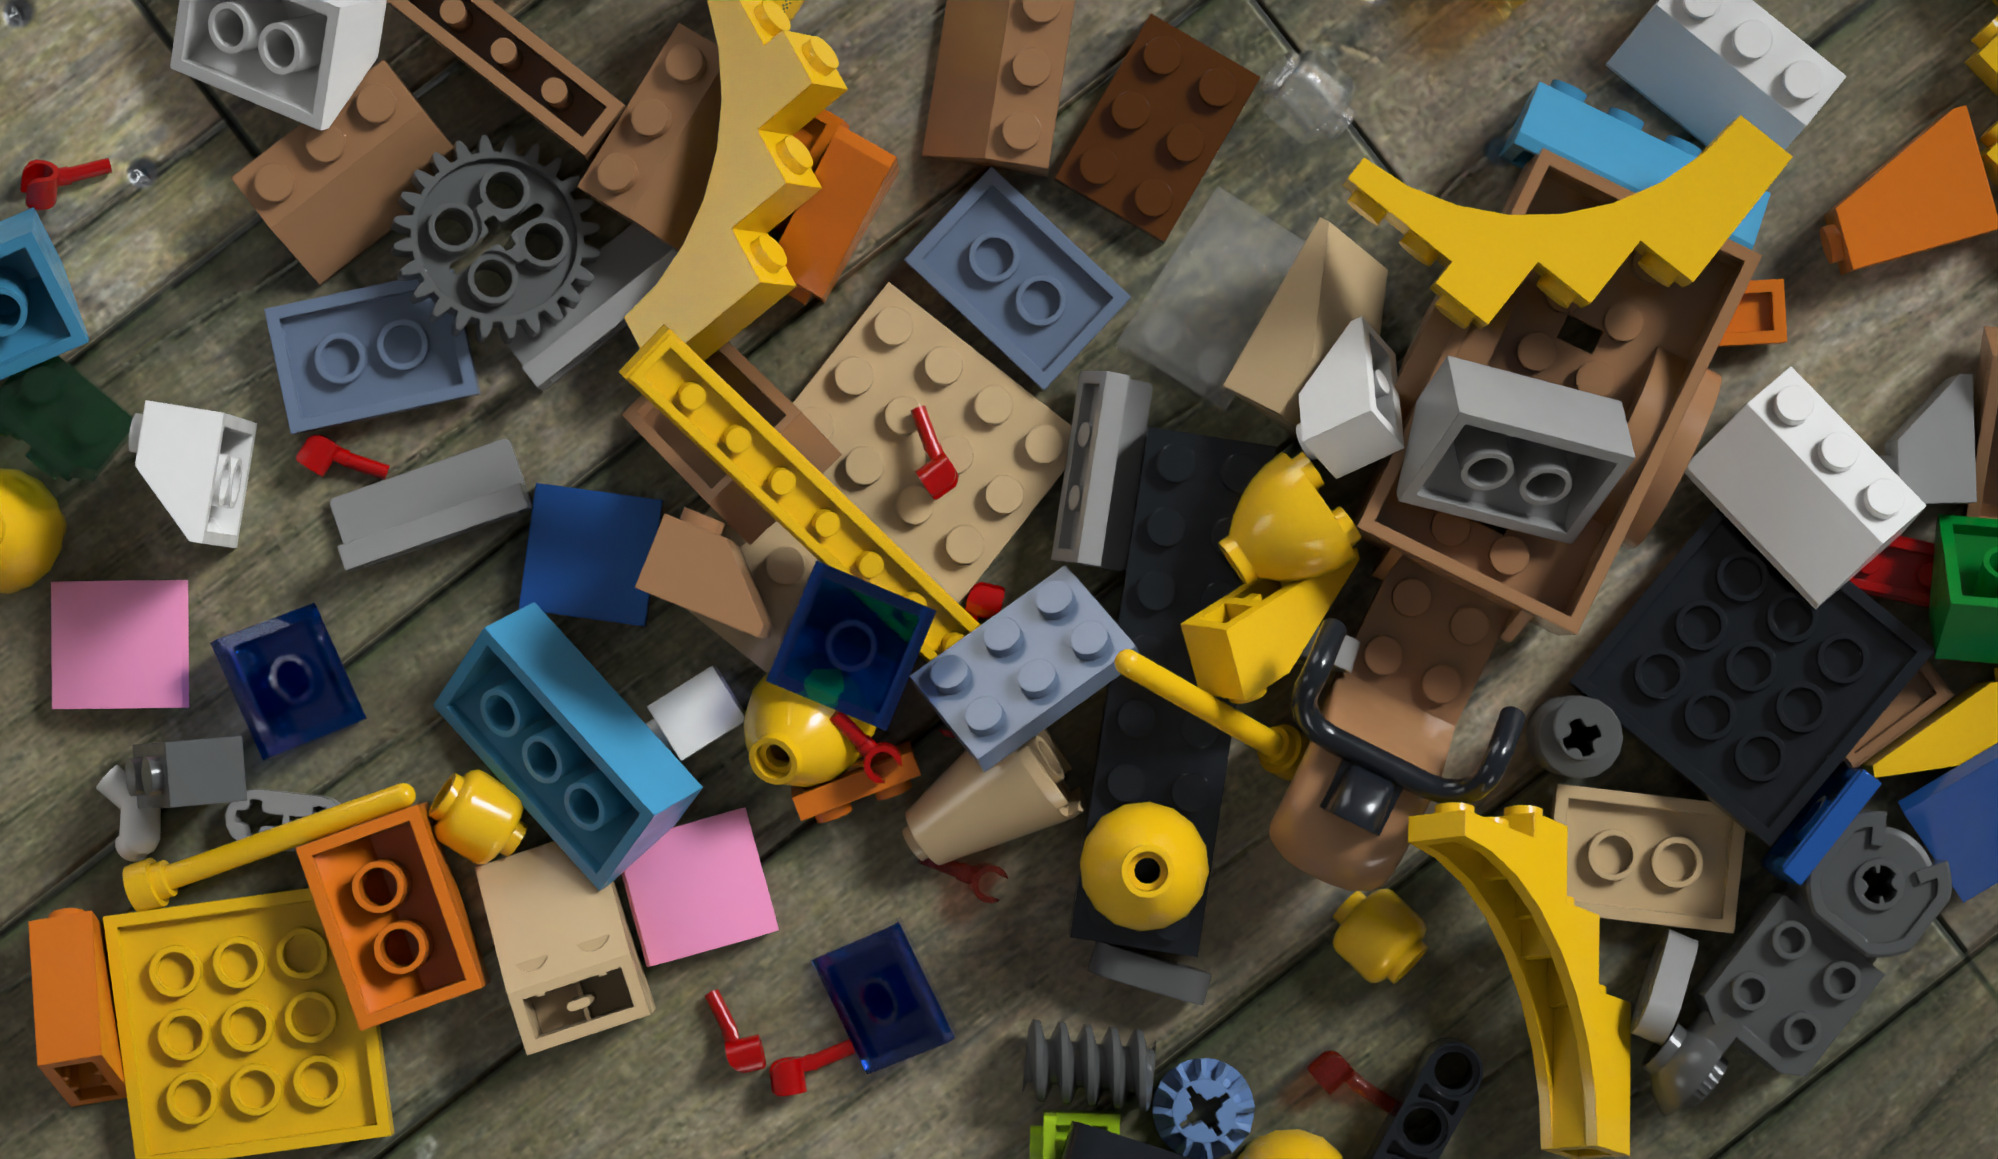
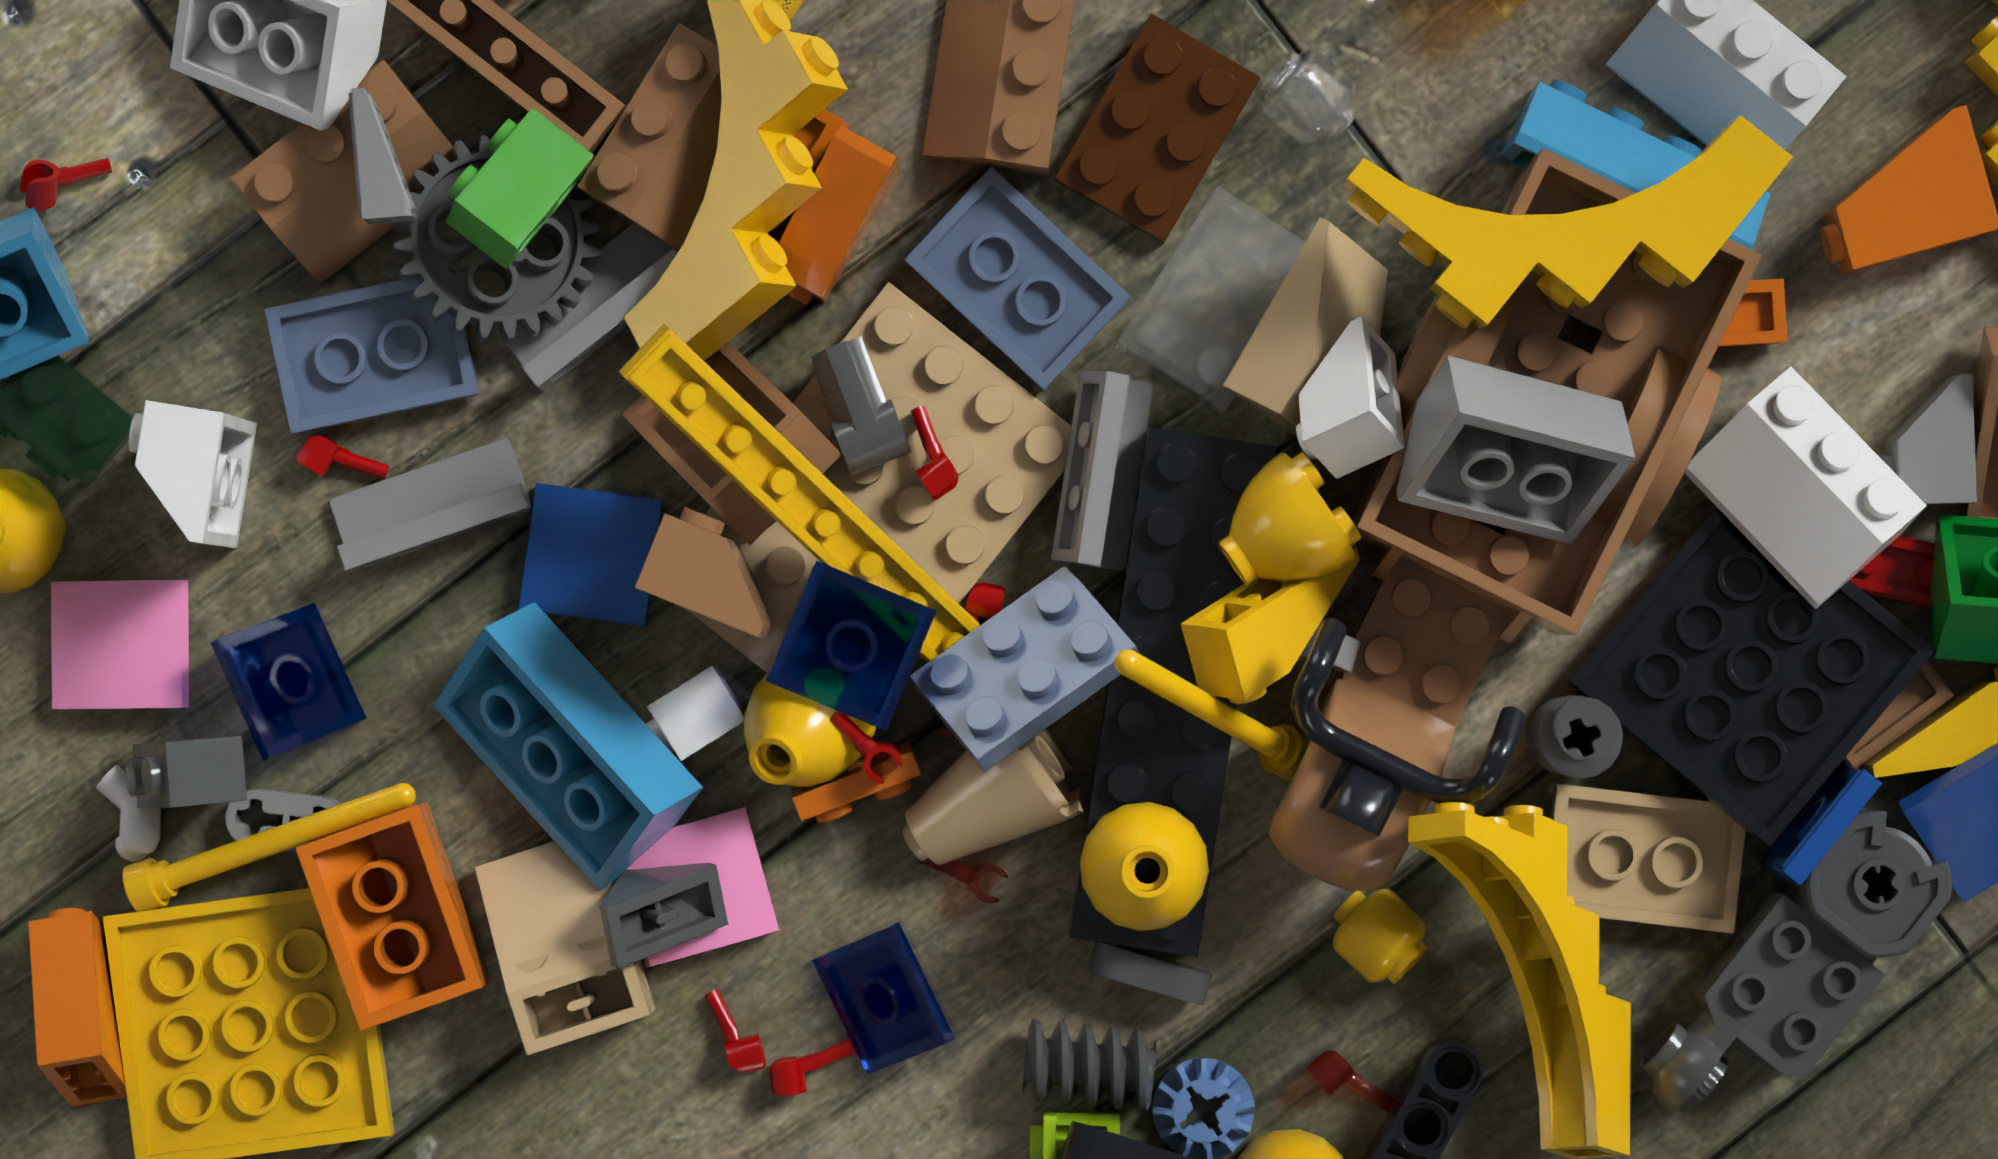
yellow head [428,770,528,864] -> none
light grey beam [1630,928,1698,1046] -> none
none -> light grey slope [348,88,418,225]
none -> bright green brick [445,107,594,270]
none -> dark grey slope [599,863,728,969]
none -> dark grey piece [810,337,912,476]

